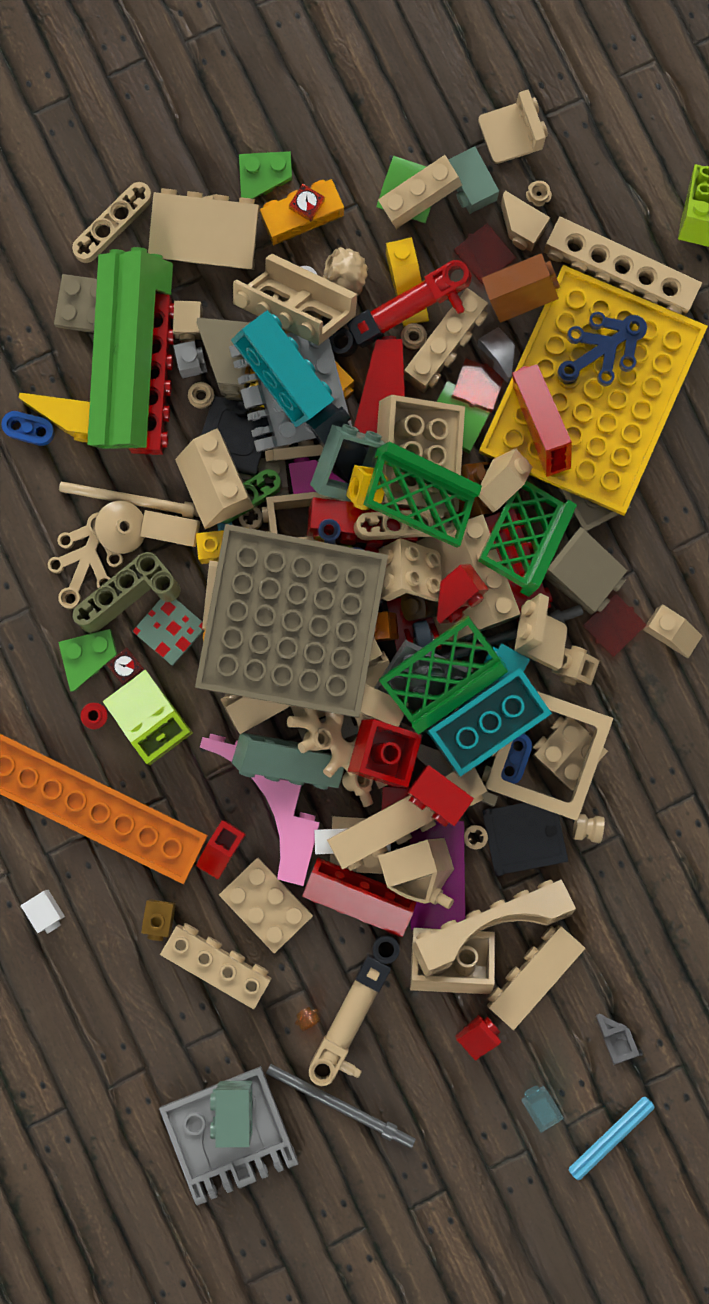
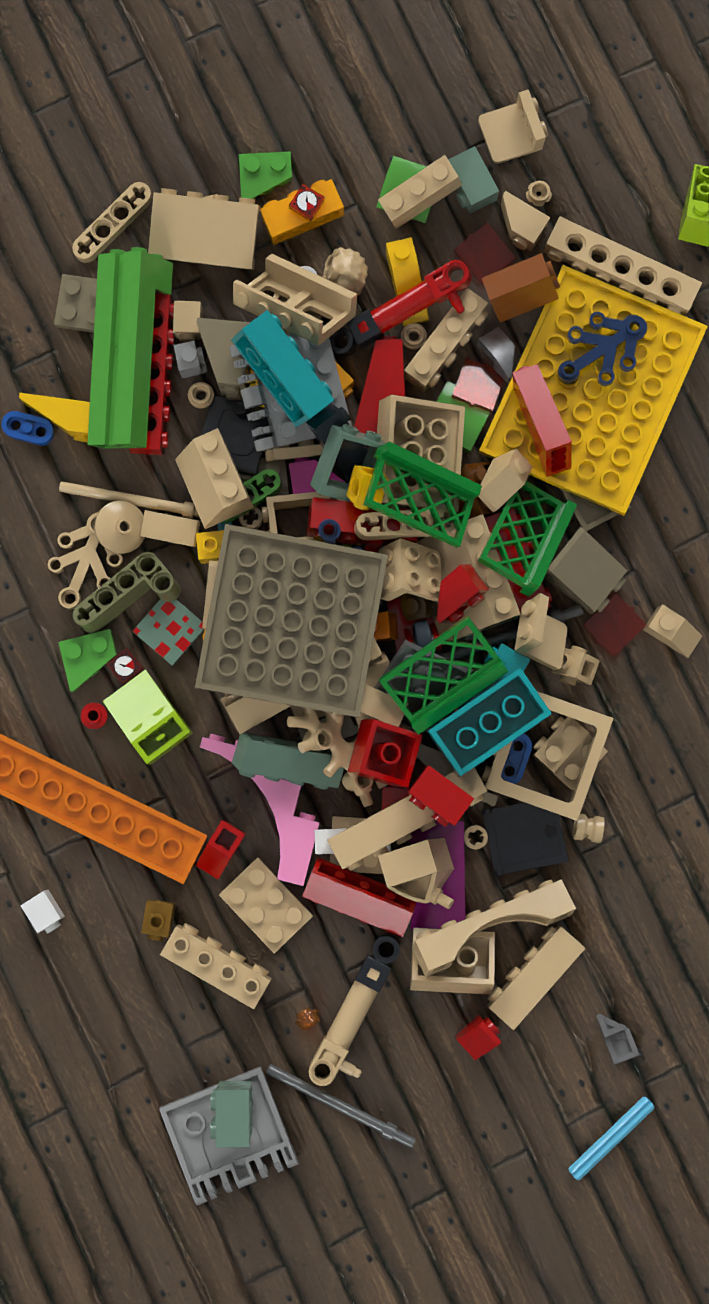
clear light blue brick [521,1085,564,1133] -> none

